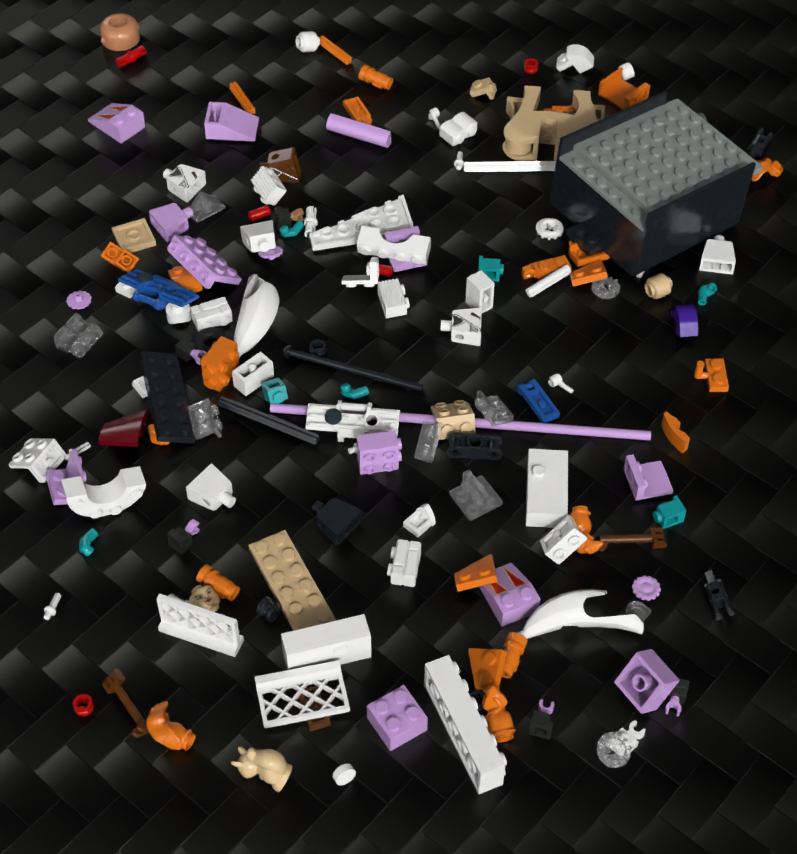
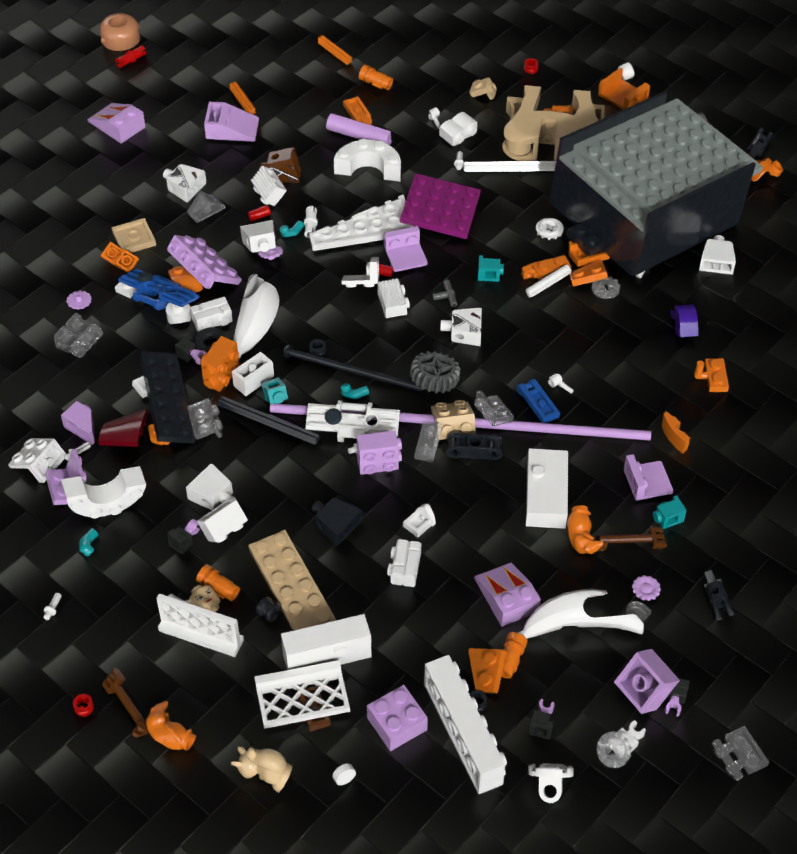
lavender torso [149,203,194,242] -> none
pearl dark grey piece [274,206,304,230] -> none
white head [296,31,320,52] -> none
white arch [357,226,431,264] -> none
clear bracket [449,470,503,521] -> none
orange wing [454,554,498,592] -> none
white brick [465,270,495,314] -> none
orange animal [482,685,515,743] -> none
white bracket [540,515,587,564] -> none
white brick [556,44,594,73] -> none
tan head [645,273,673,299] -> none
teal arm [698,283,717,306] -> none
none -> lavender slope [61,401,95,445]
none -> white piece [197,499,248,543]
none -> white brick [334,139,401,181]
none -> magenta plate [400,173,481,239]
none -> dark grey gear [410,351,461,394]
none -> dark grey piece [432,280,457,308]
none -> white tile [529,763,574,803]
none -> clear plate [712,726,769,781]

